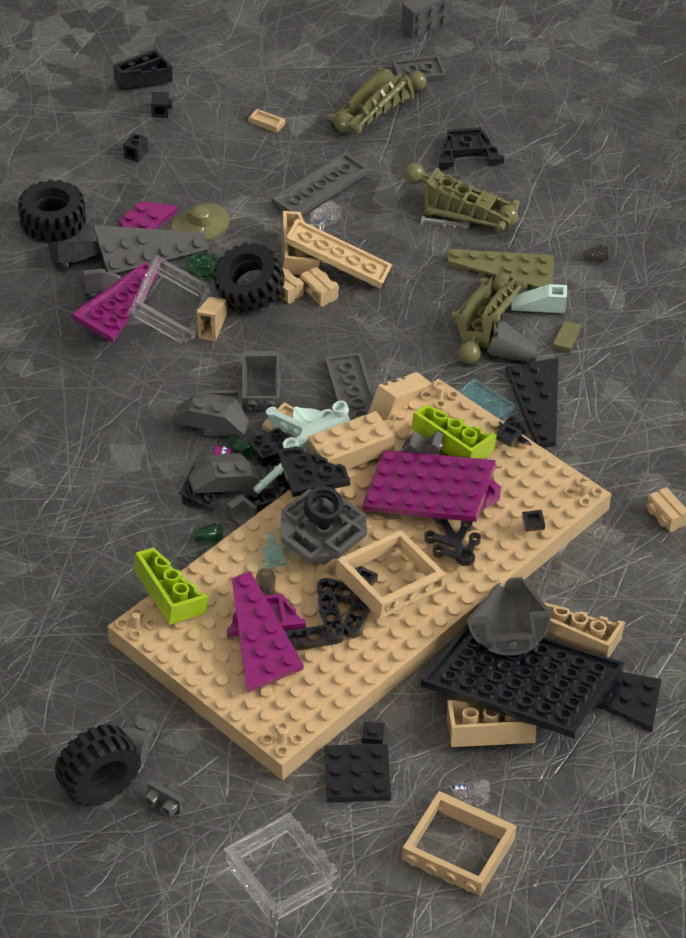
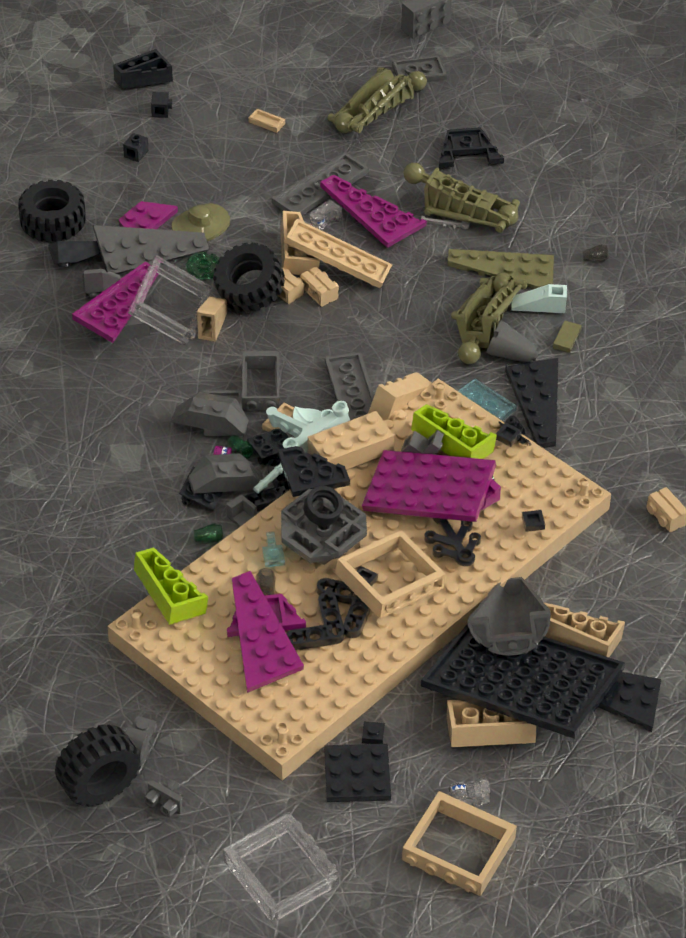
none -> magenta wing [320,175,427,248]

